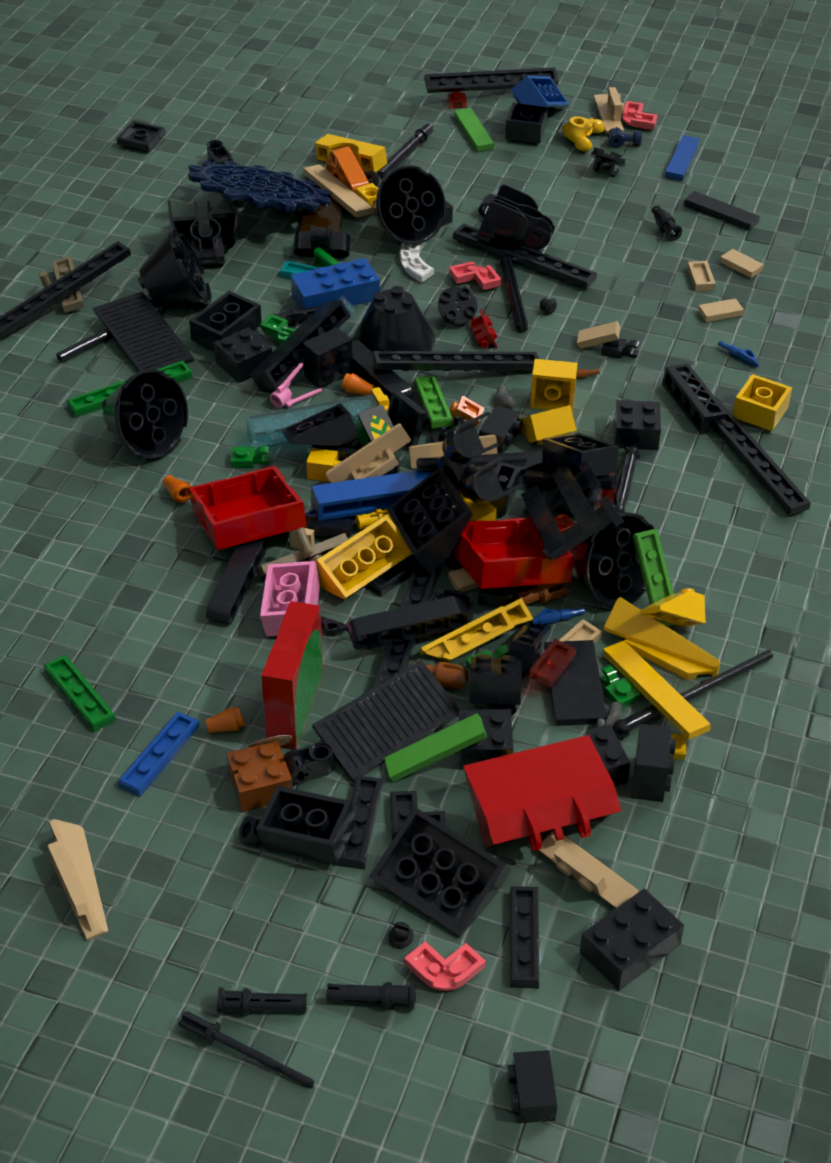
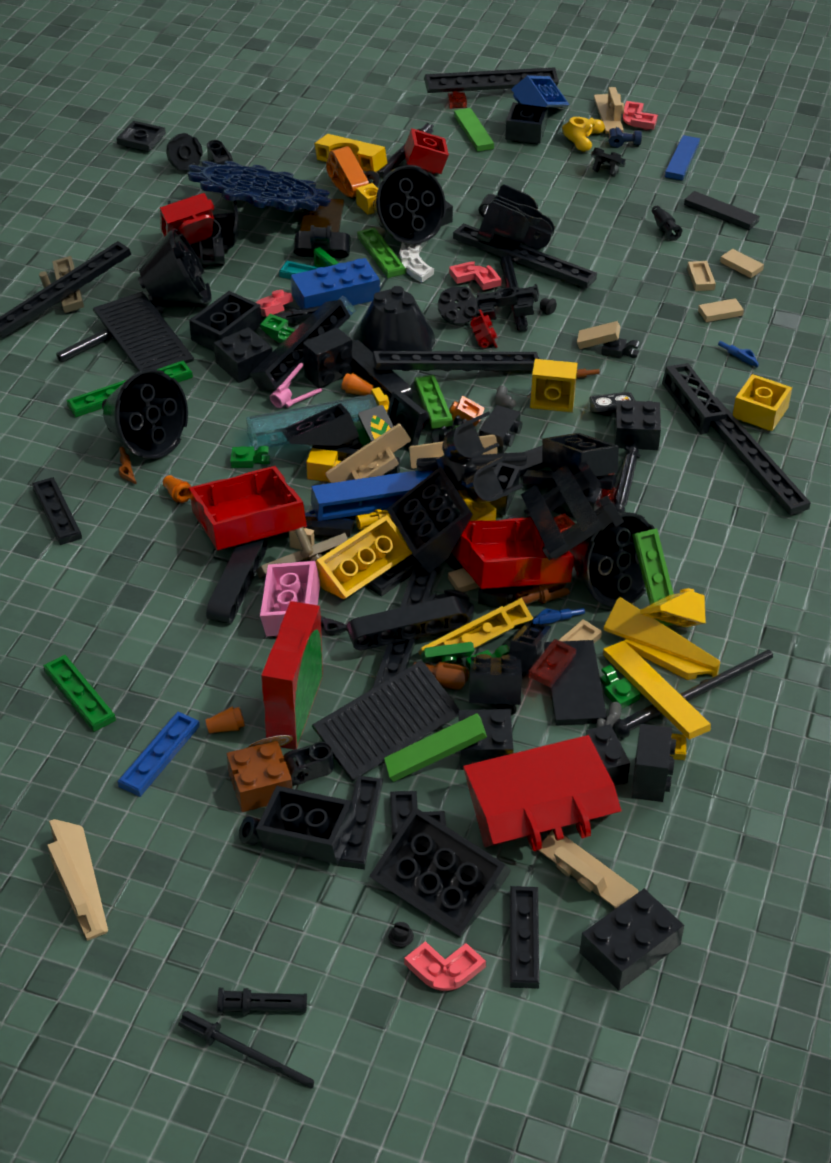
tan tile [303,164,373,218] -> none
black pin [326,982,416,1010] -> none
black brick [507,1050,558,1123] -> none
yellow slope [520,405,577,445] -> none
none -> black tile [32,477,82,545]
none -> dark orange hand [118,447,137,484]
none -> red brick [160,193,214,245]
none -> black tile [166,133,203,171]
none -> coral plate [256,290,293,317]
none -> bright green tile [357,228,406,278]
none -> red brick [404,128,449,174]
none -> green plate [421,642,475,663]
none -> black piece [476,284,539,320]
none -> slope [589,392,636,413]

